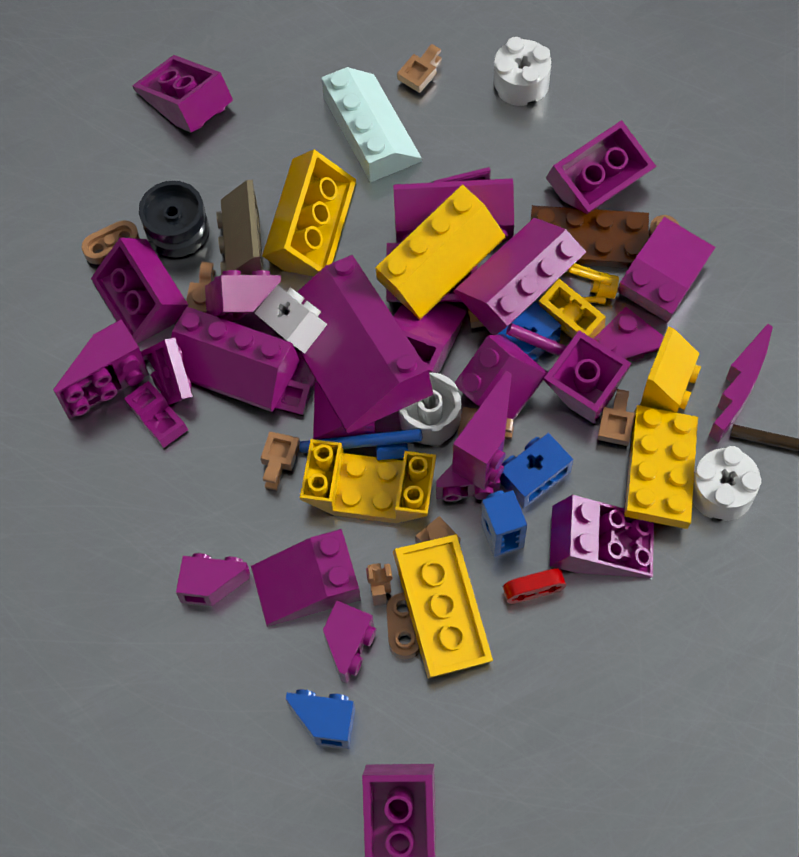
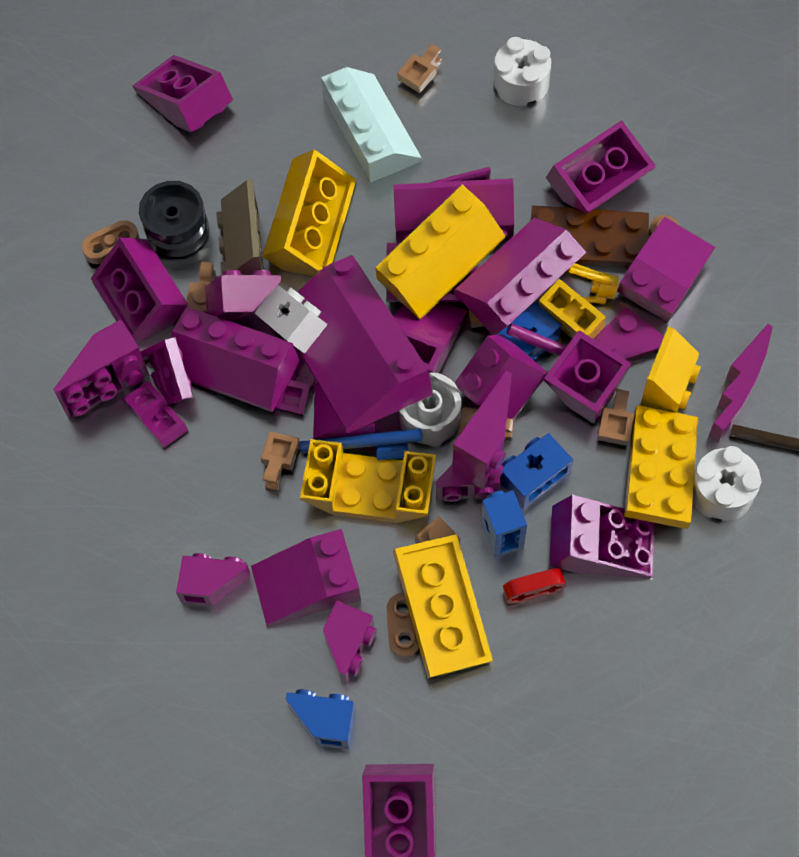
medium nougat plate [366,563,393,606] -> none

